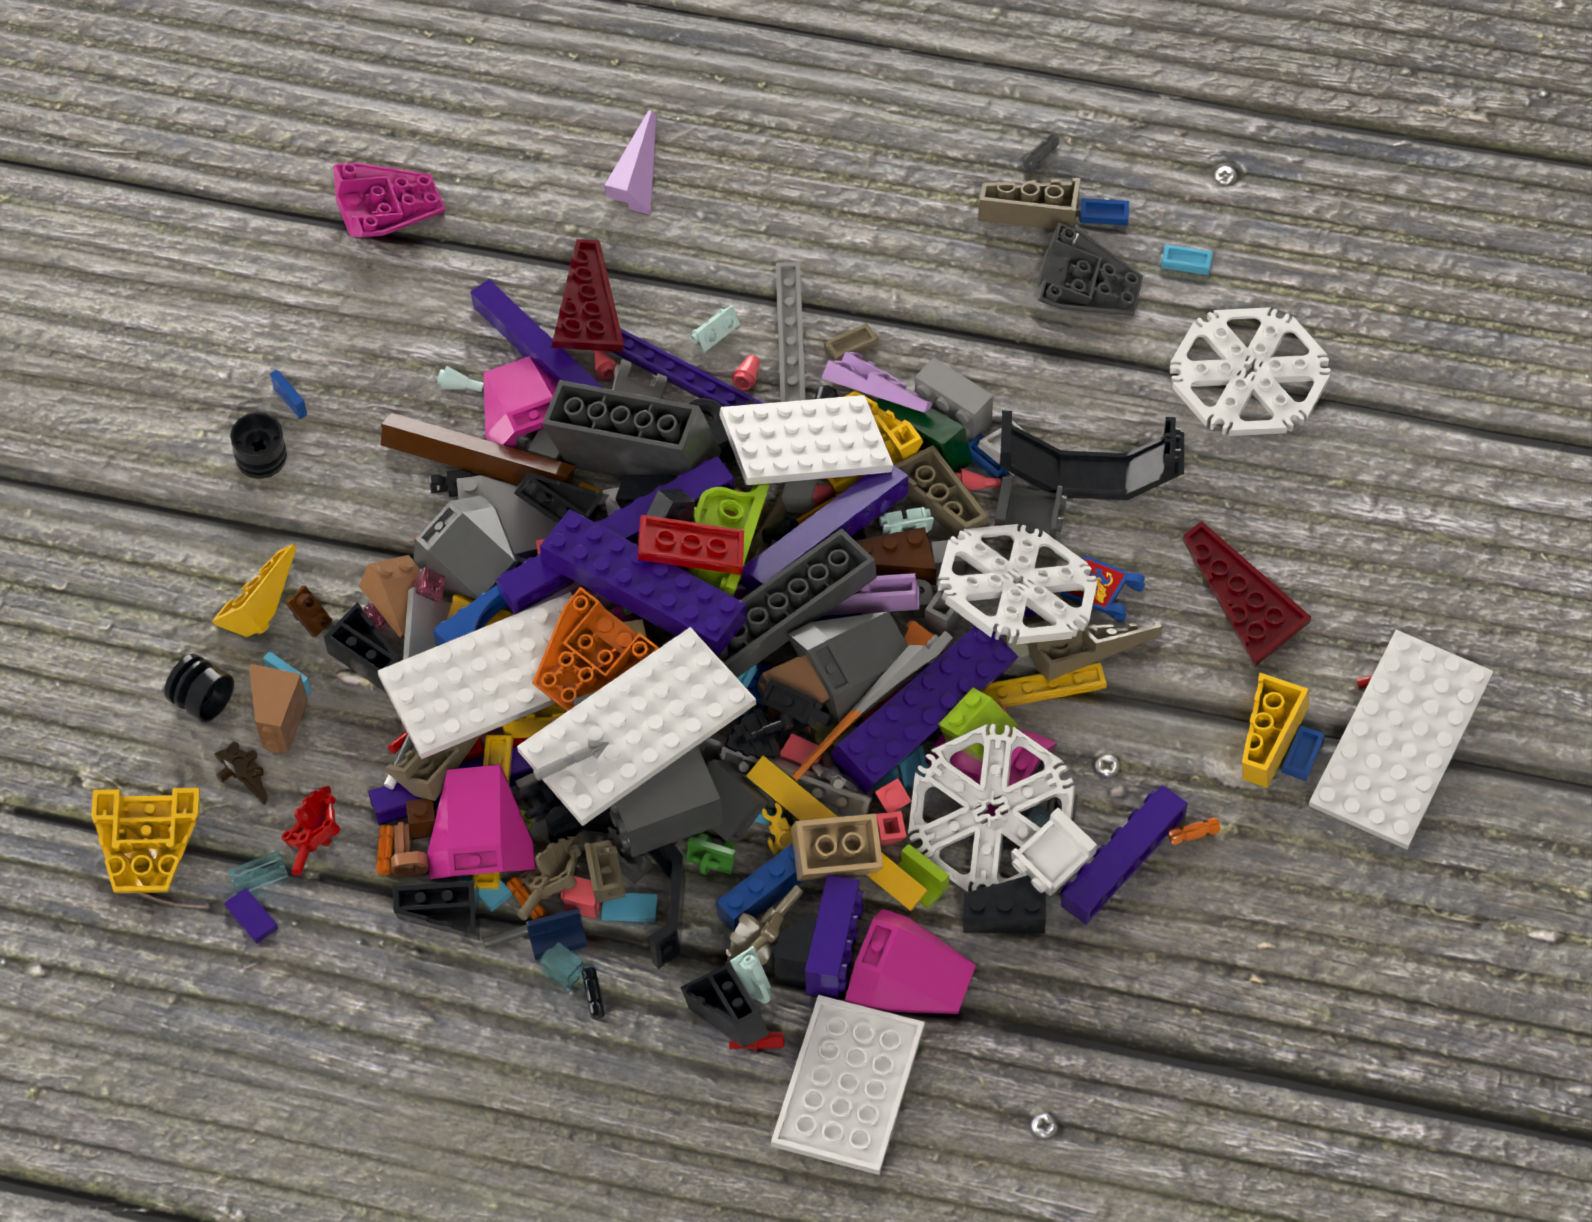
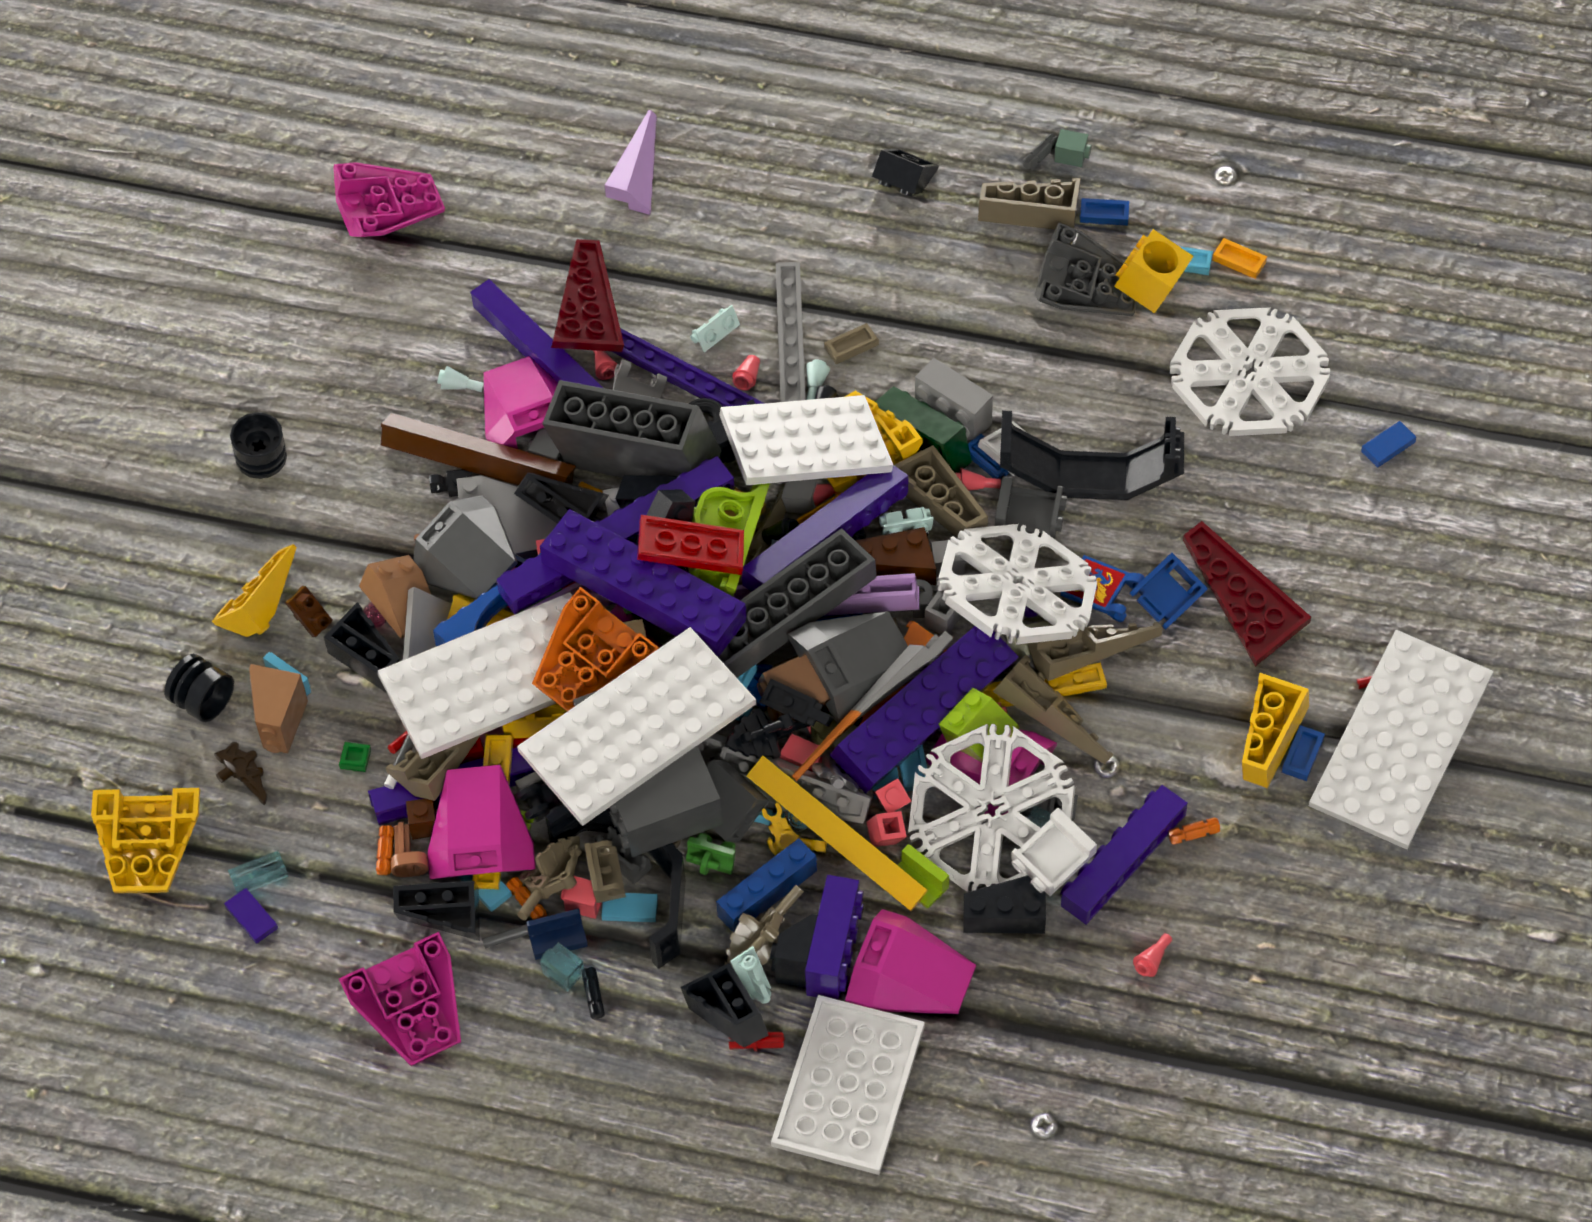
blue tile [270,369,307,419] -> none
red bar [281,786,341,876] -> none
clear pink tile [412,567,445,602] -> none
light grey piece [533,740,609,781] -> none
tan brick [791,814,883,881] -> none
lavender wedge [821,352,932,413] -> none
none -> green tile [339,742,371,772]
none -> dark pink wedge [339,932,461,1066]
none -> light aqua cone [806,359,830,400]
none -> black slope [872,148,939,196]
none -> dark tan wedge [993,655,1113,765]
none -> sand green brick [1054,129,1092,167]
none -> yellow brick [1115,229,1194,313]
none -> blue container [1129,553,1208,630]
none -> coral cone [1133,933,1172,977]
none -> light orange tile [1212,238,1267,279]
none -> blue tile [1361,421,1417,468]

